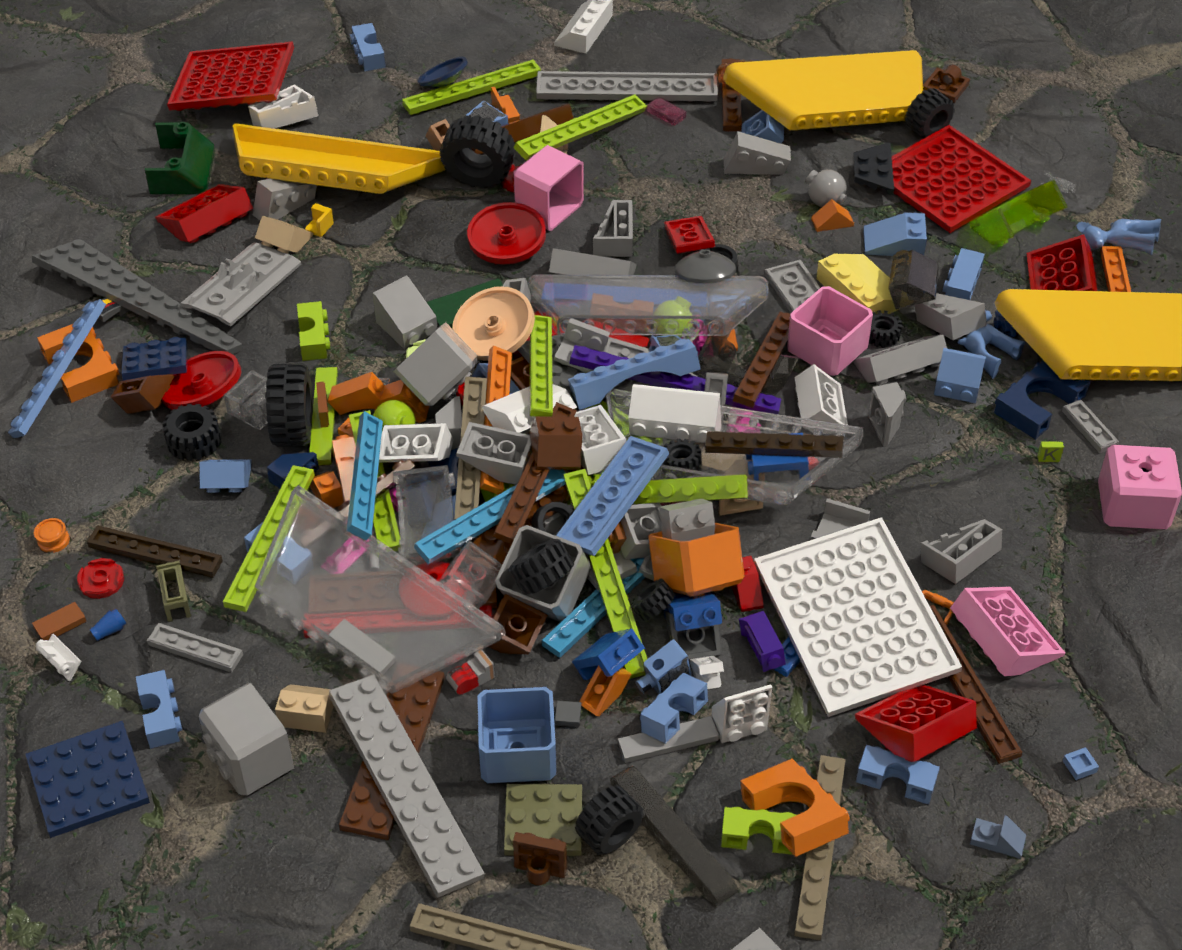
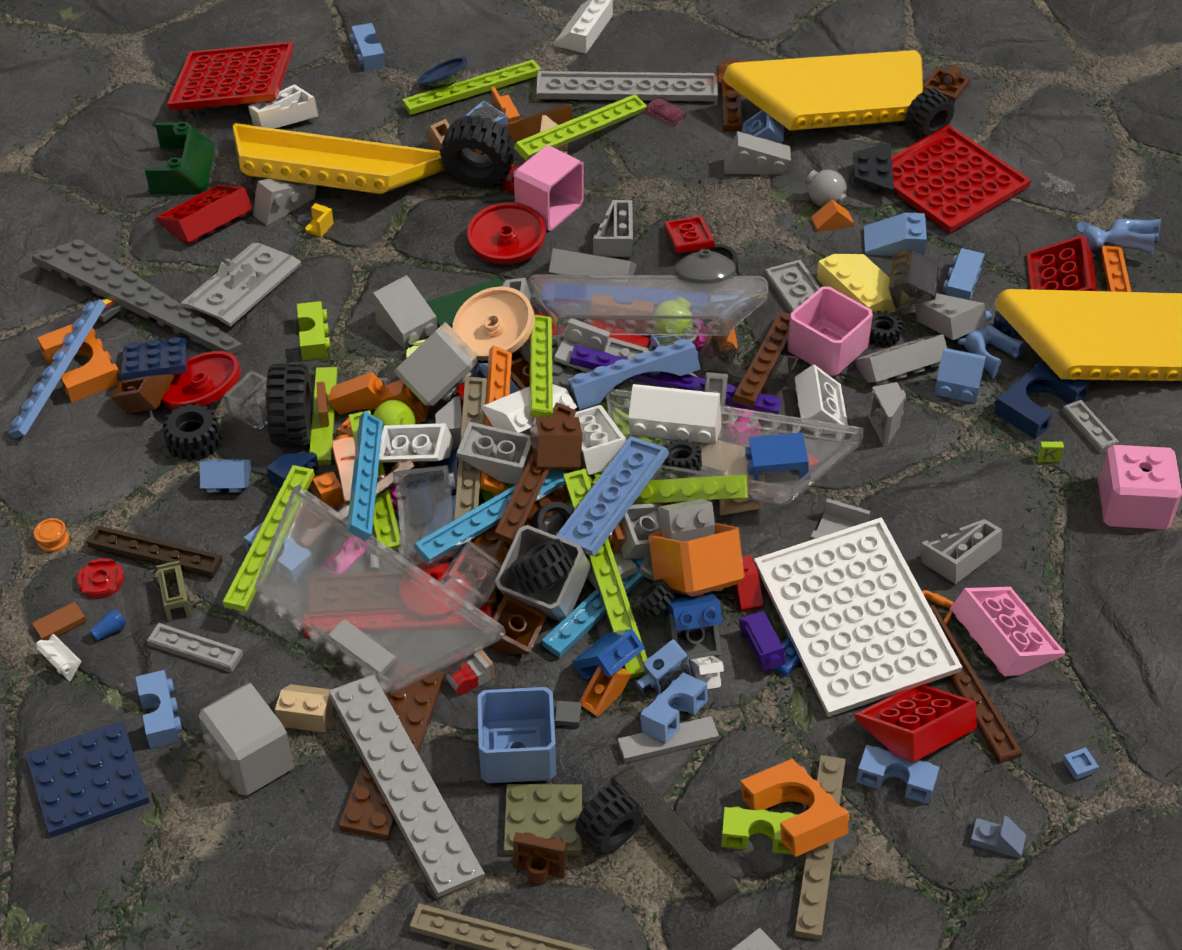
tan slope [255,216,313,254] -> none
dark brown plate [705,431,844,458] -> none
white slope [711,685,772,743] -> none
clear neon green windscreen [968,179,1068,247] -> none

